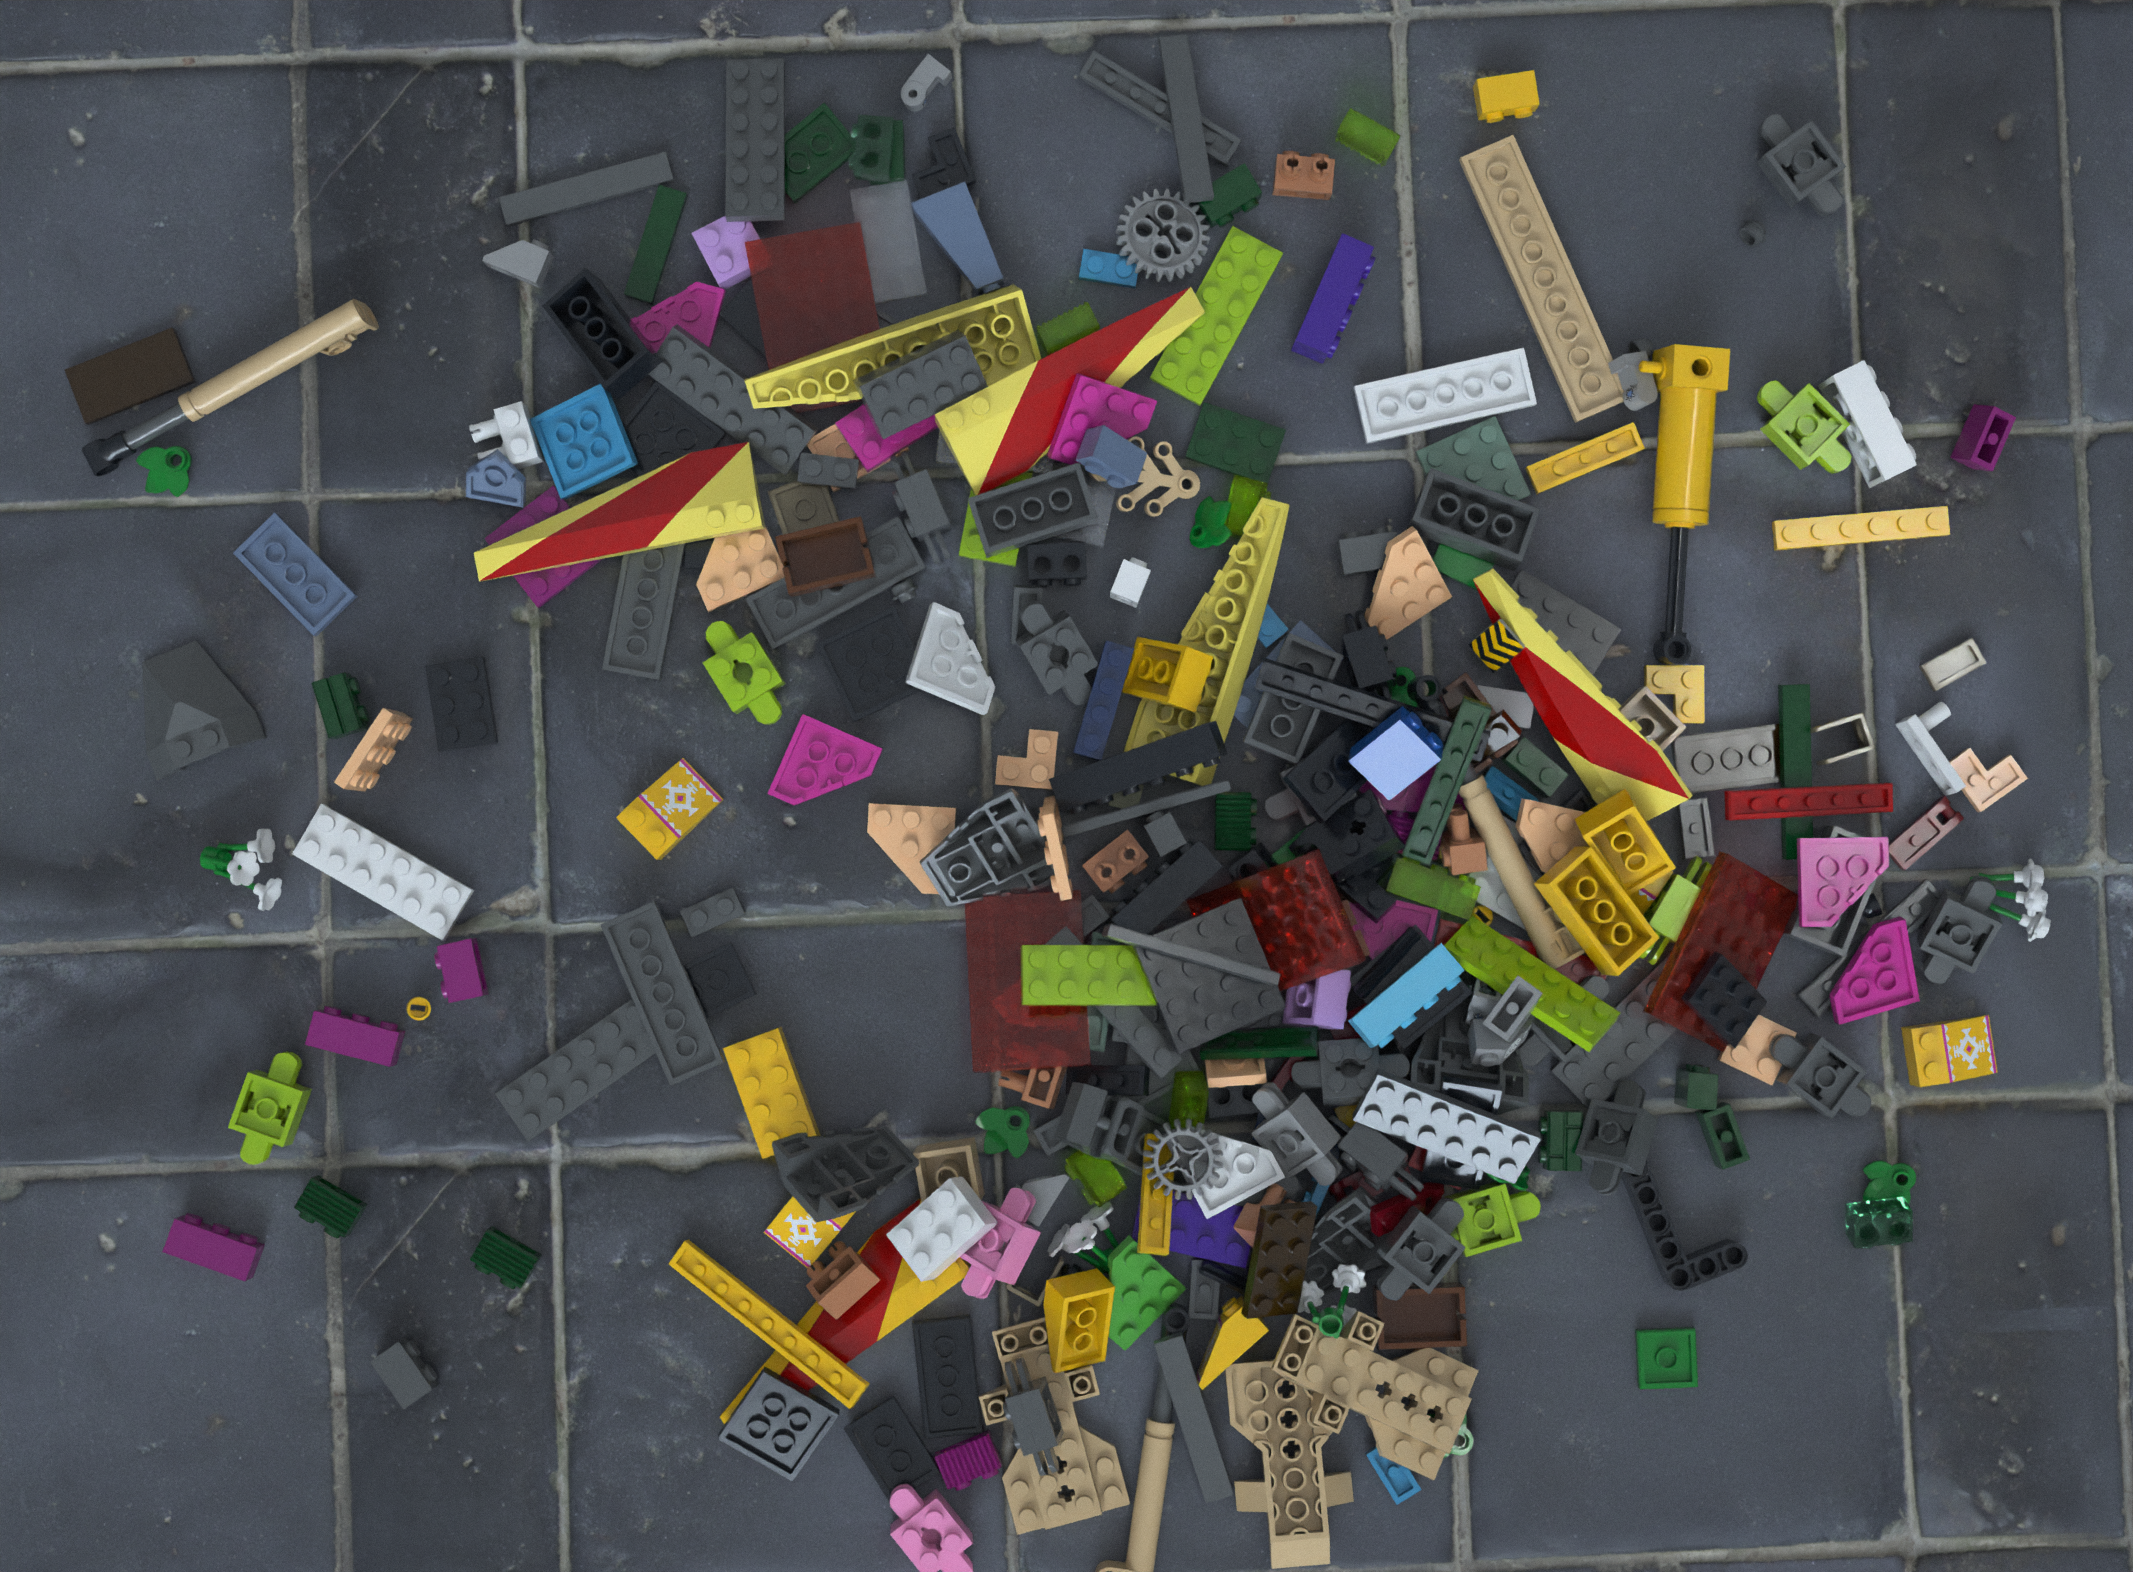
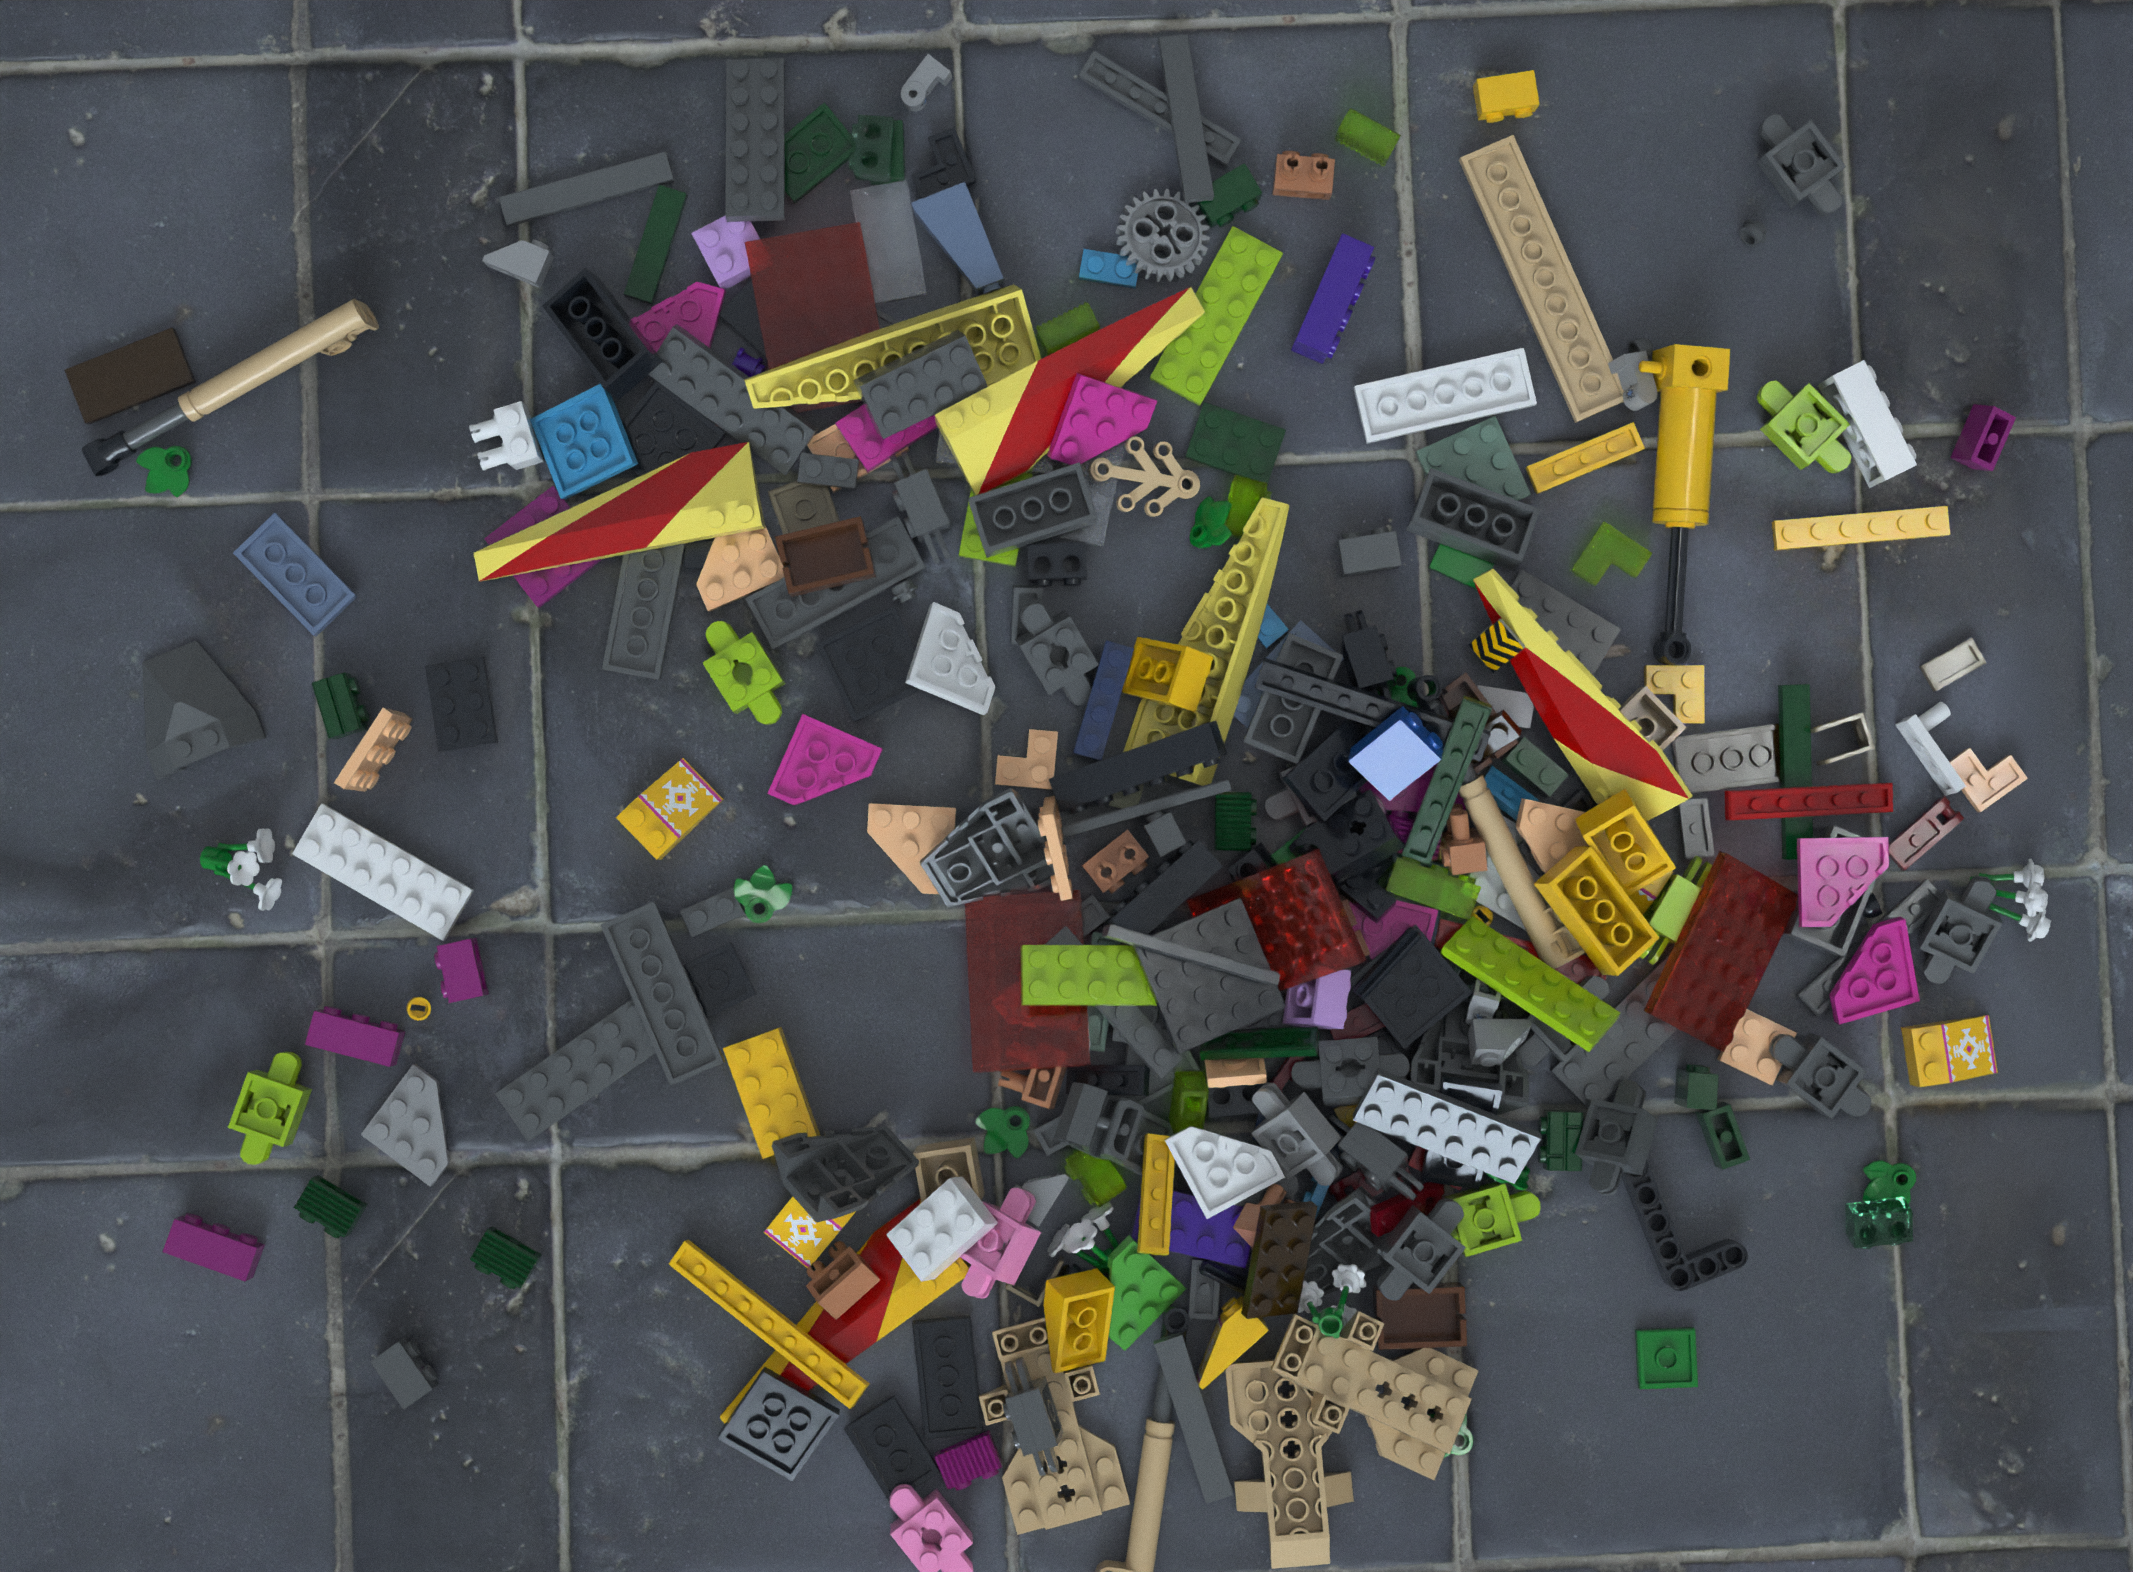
sand blue plate [466,449,526,508] -> none
sand blue brick [1076,425,1147,488] -> none
white brick [1110,557,1151,608] -> none
light grey gear [1143,1119,1223,1200] -> none
medium azure brick [1348,943,1465,1048] -> none
light nougat plate [1364,526,1452,640] -> none
dark azure plate [1365,1446,1422,1505] -> none
light grey slope [1482,976,1543,1043] -> none
black plate [1681,951,1767,1049] -> none
none -> light grey plate [361,1064,450,1187]
none -> dark purple brick [732,347,766,377]
none -> green plate [734,865,792,923]
none -> clear neon green plate [1570,521,1652,586]

